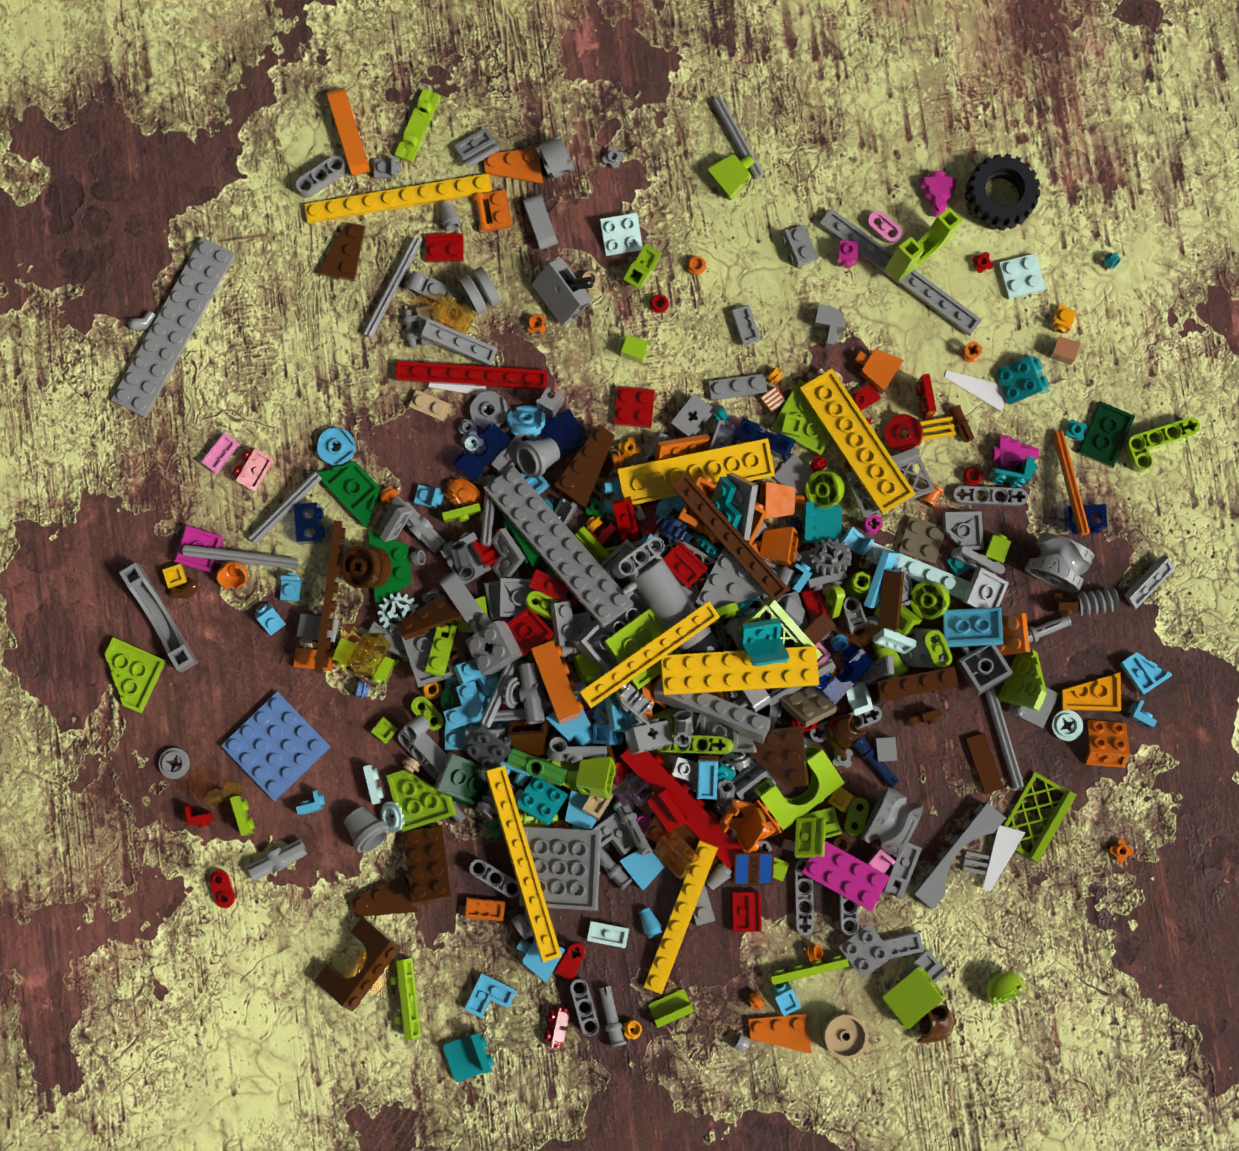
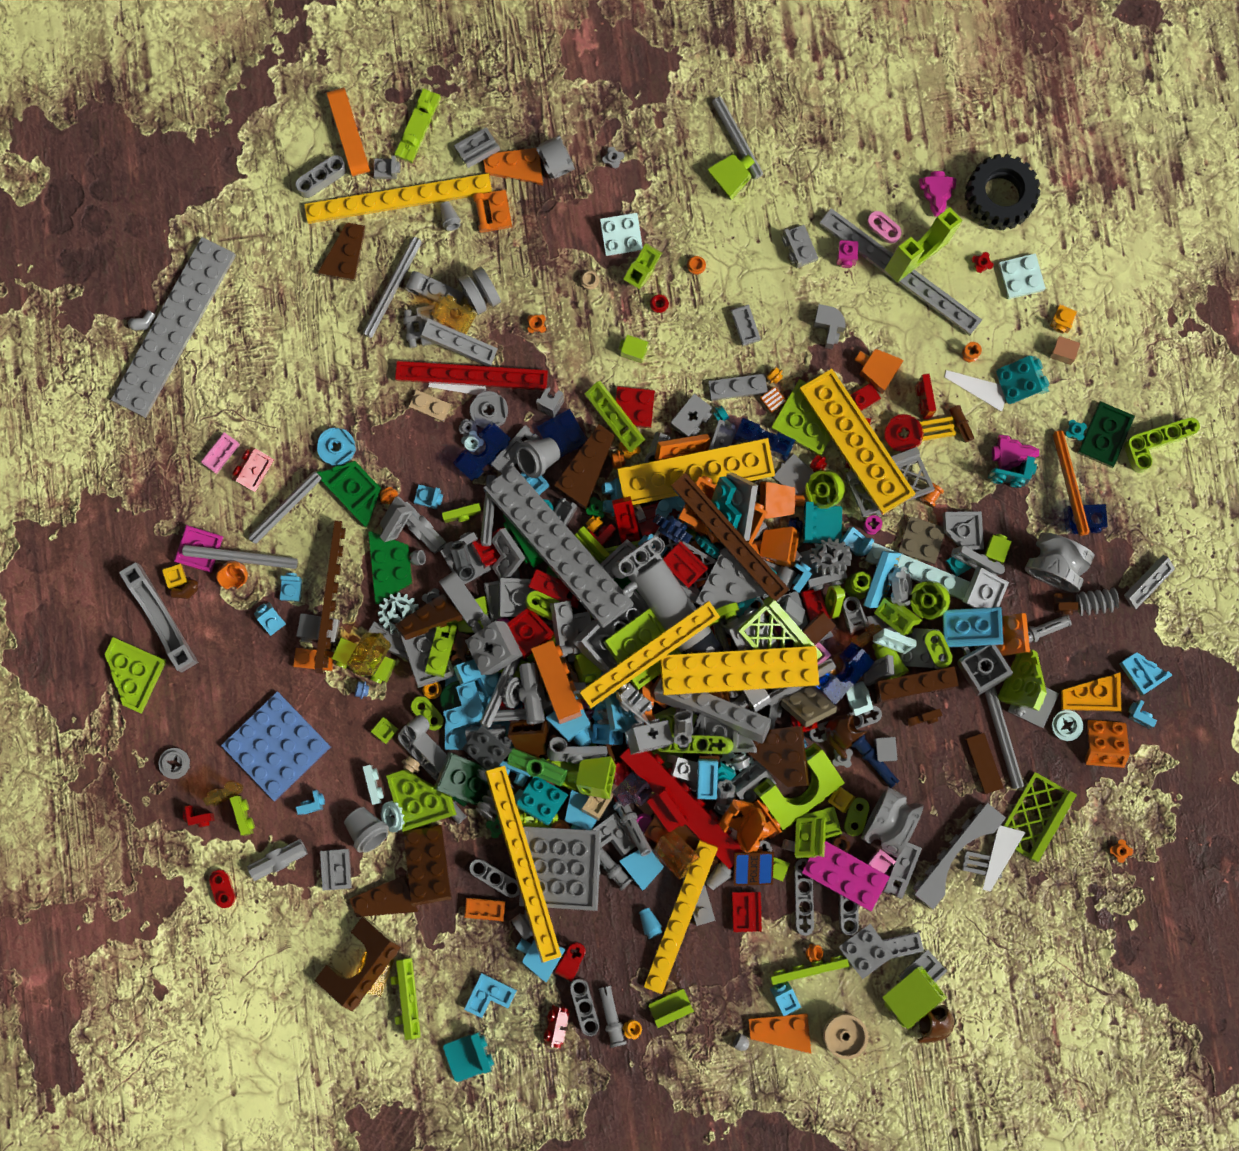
clear blue brick [294,502,325,545] -> none
reddish brown wheel [341,546,391,588] -> none
red plate [426,233,464,263] -> none
orange hat [443,478,482,507] -> none
medium azure plate [507,405,545,435] -> none
light grey beam [523,194,558,250] -> none
light grey piece [532,258,595,326] -> none
light aqua plate [587,921,629,948] -> none
teal bracket [740,618,790,667] -> none
orange plate [748,991,765,1010] -> none
lime plate [781,413,805,438] -> none
dark azure plate [830,634,849,651] -> none
reddish brown tile [878,569,905,630] -> none
light grey beam [952,486,1028,507] -> none
red plate [963,467,983,486] -> none
lime cylinder [986,970,1027,1007] -> none
teal plate [1104,252,1121,270] -> none
none -> light grey plate [320,849,352,891]
none -> lime hinge [585,381,646,452]

